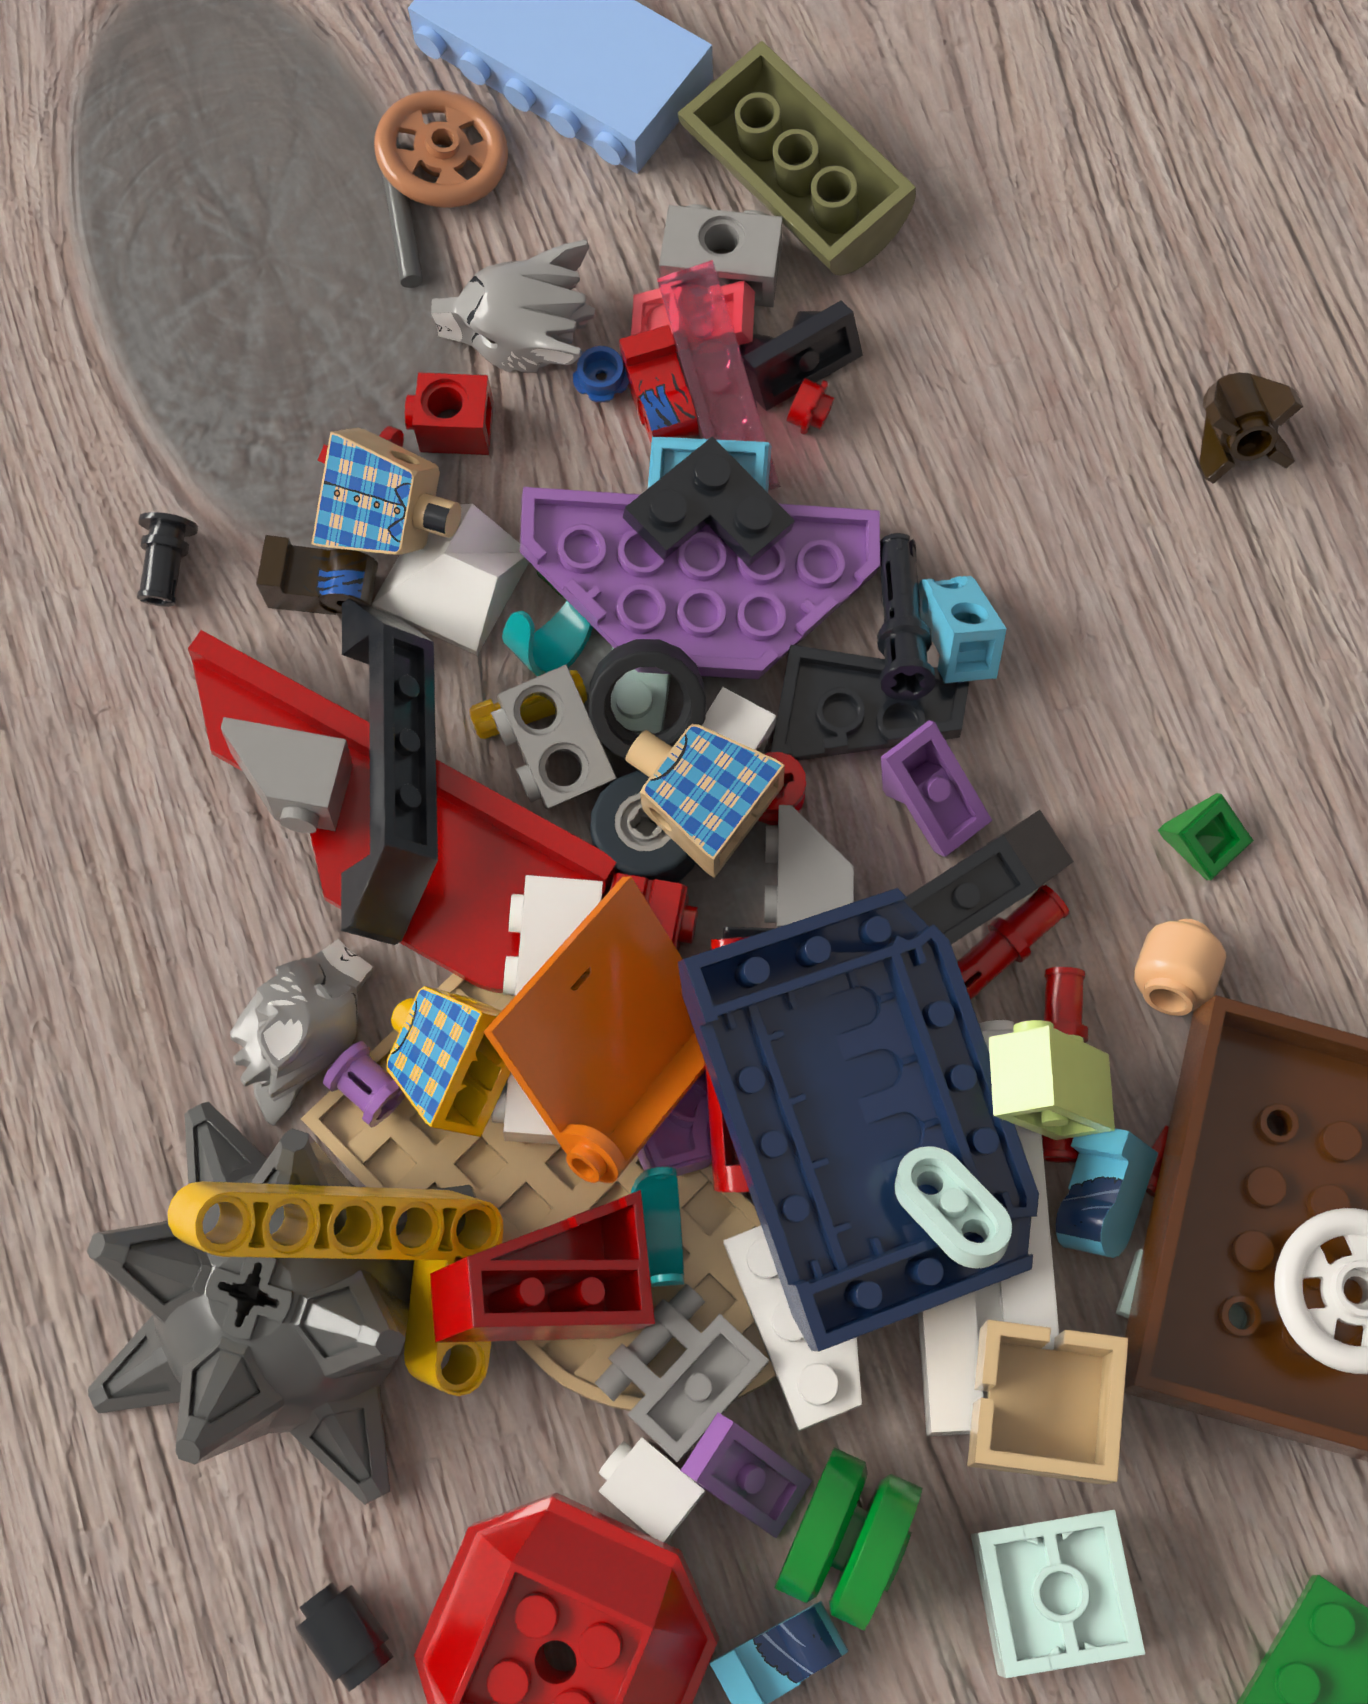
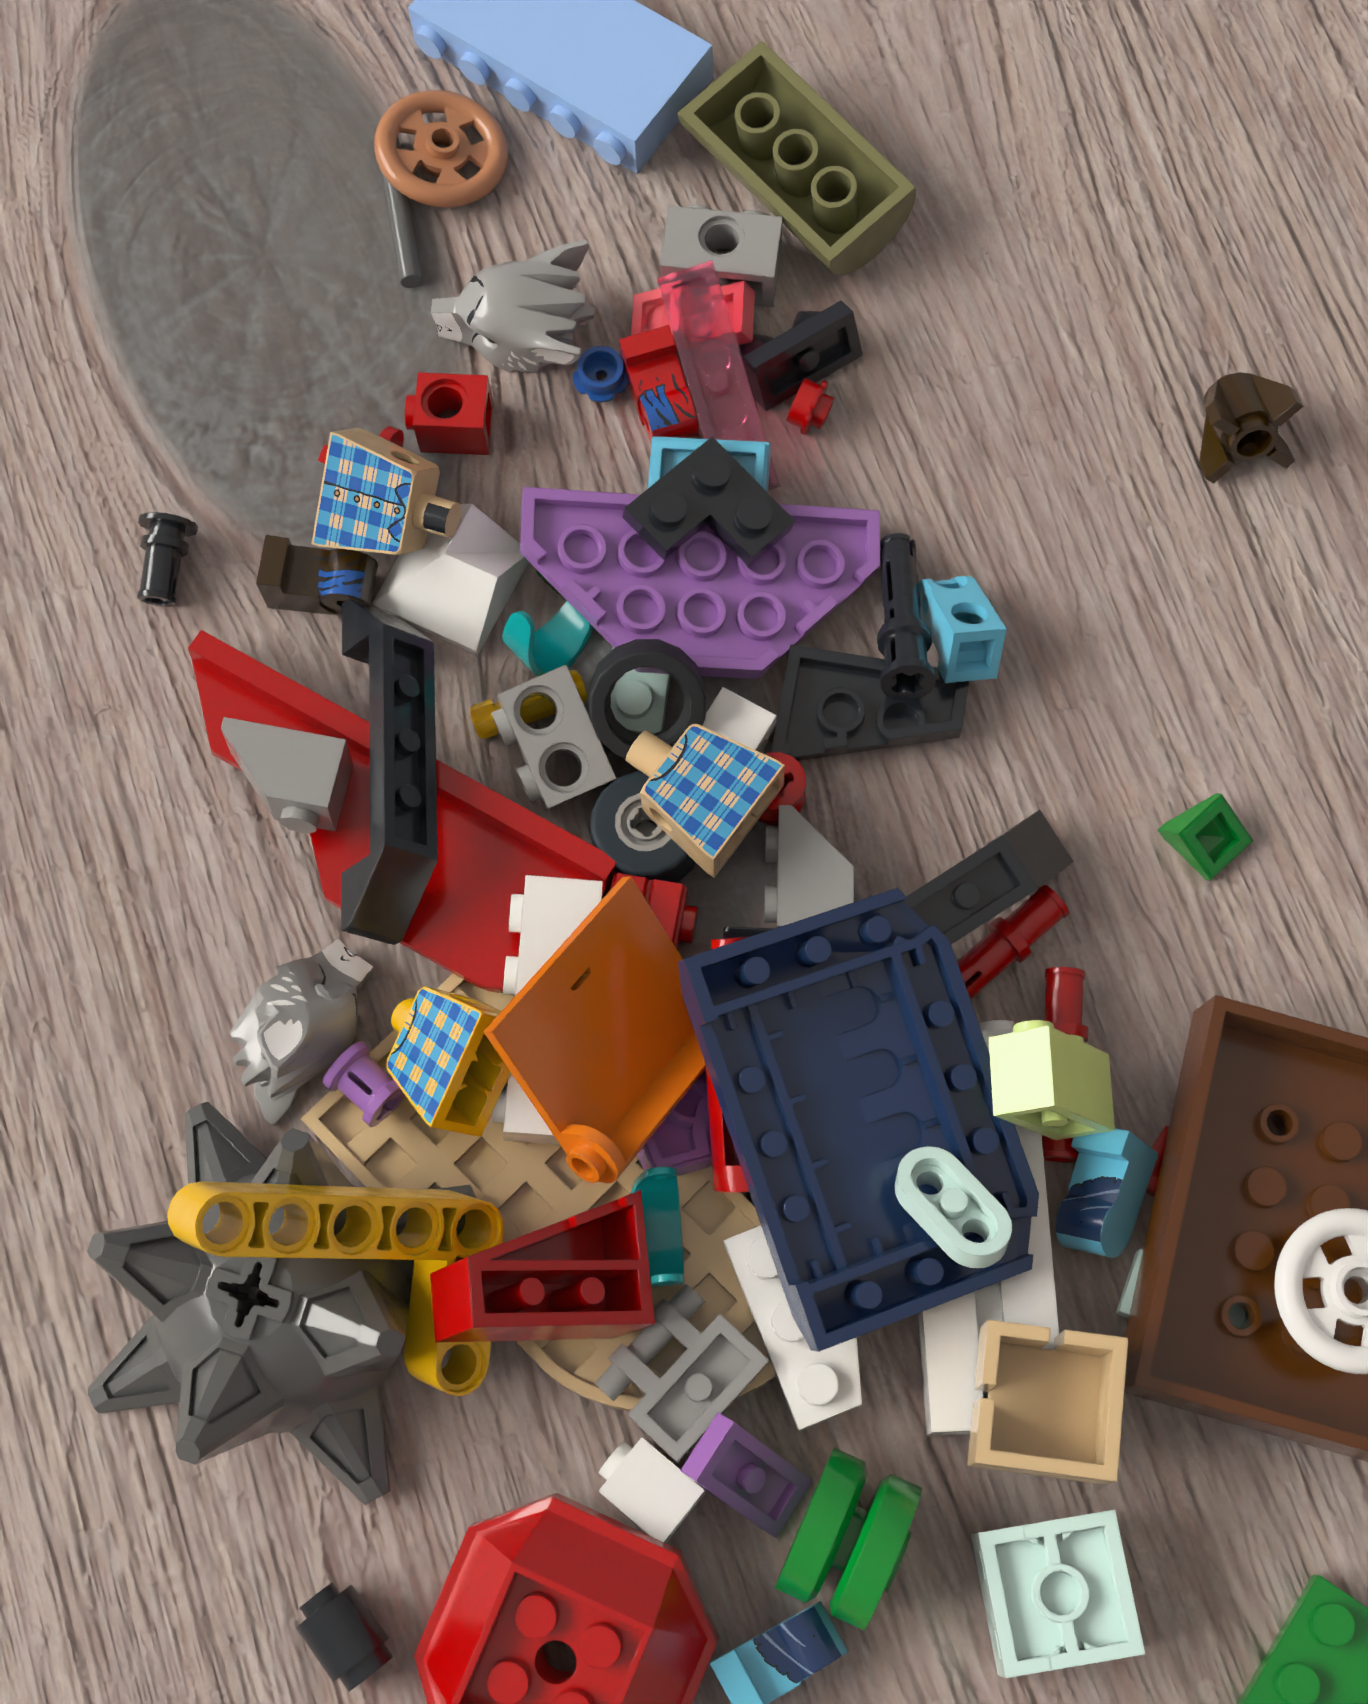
medium lavender slope [881,720,993,857] -> none
light nougat head [1134,919,1226,1016] -> none

